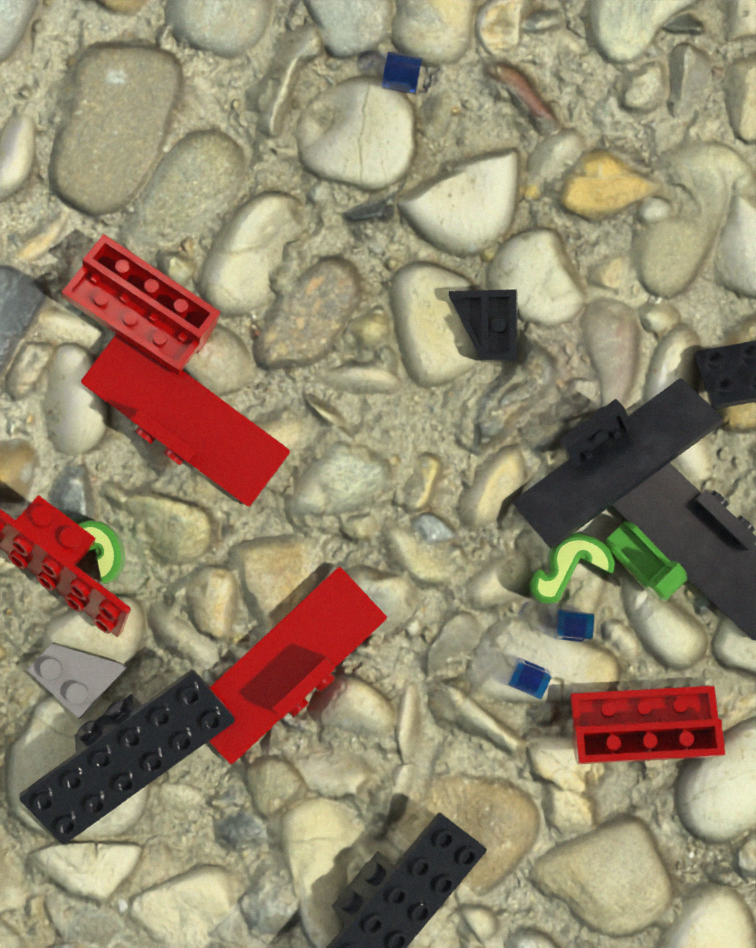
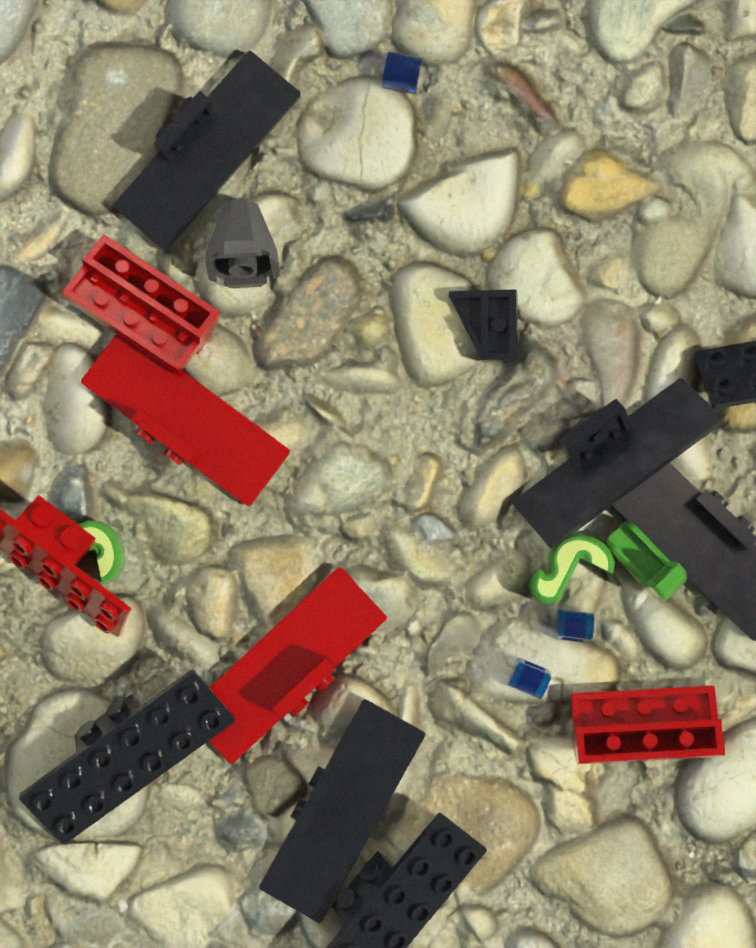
light grey wing [27,643,128,719] -> none
none -> black bracket [113,51,301,251]
none -> dark grey cone [205,197,280,289]
none -> black bracket [259,699,425,923]

